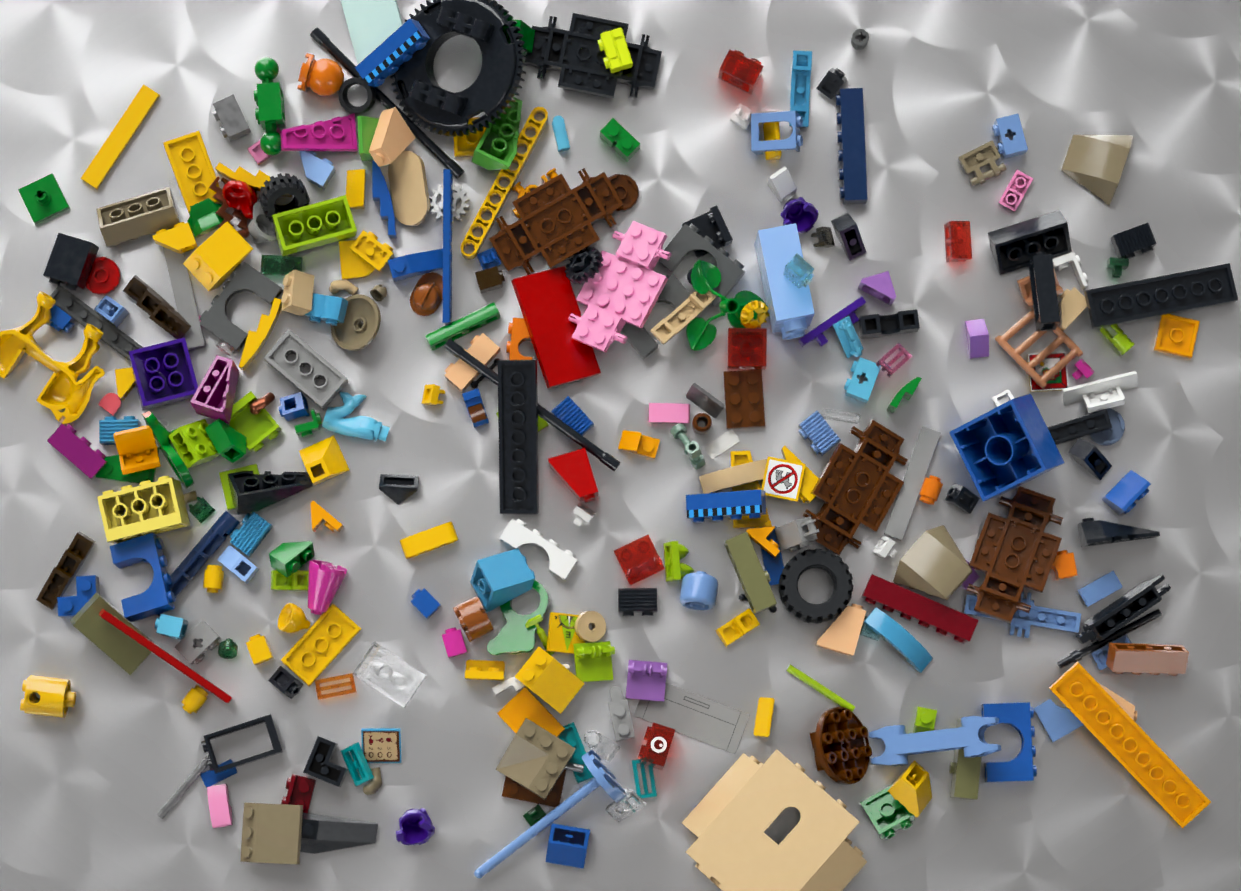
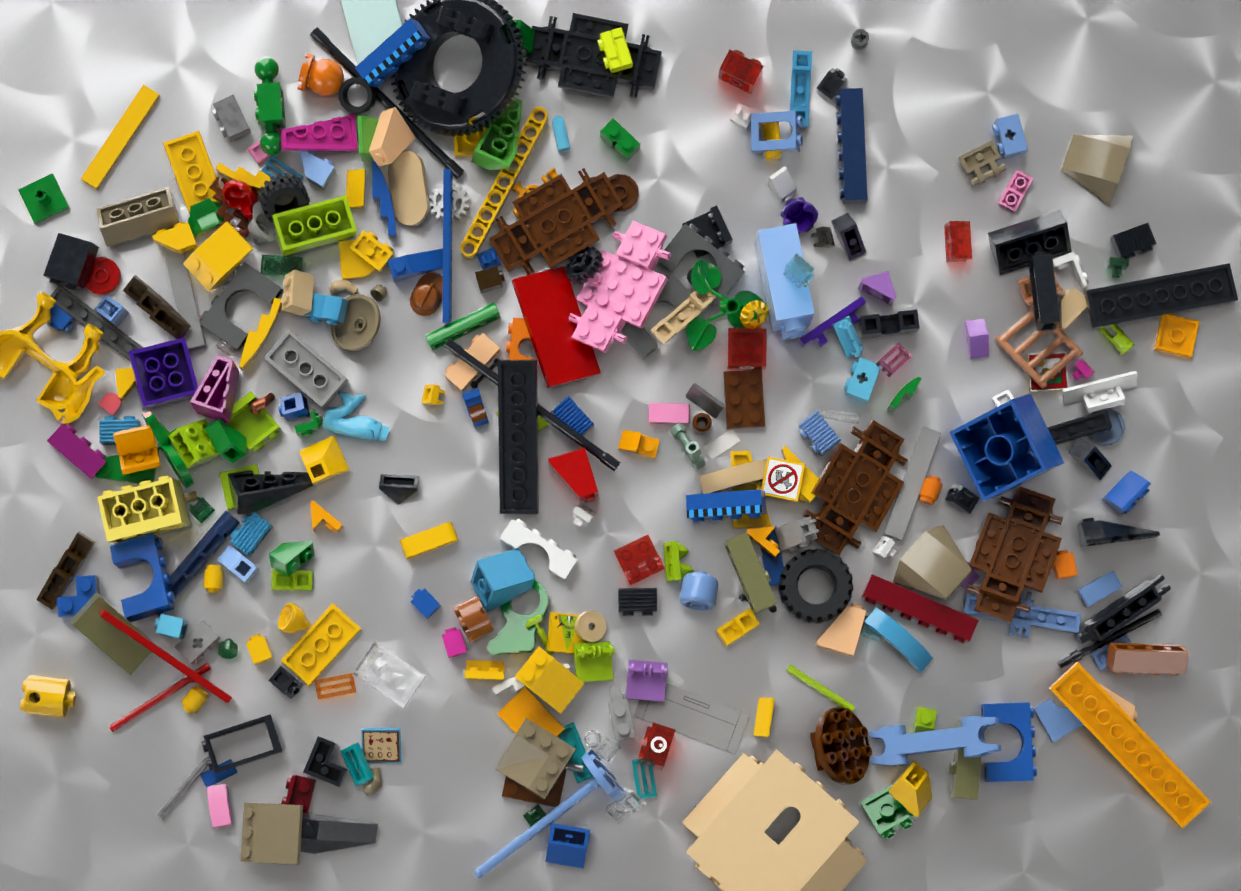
dark pink cone [308,560,347,615] -> none
dark purple helmet [396,808,435,845] -> none
none -> red bar [109,663,211,732]
none -> dark azure tile [261,155,303,180]

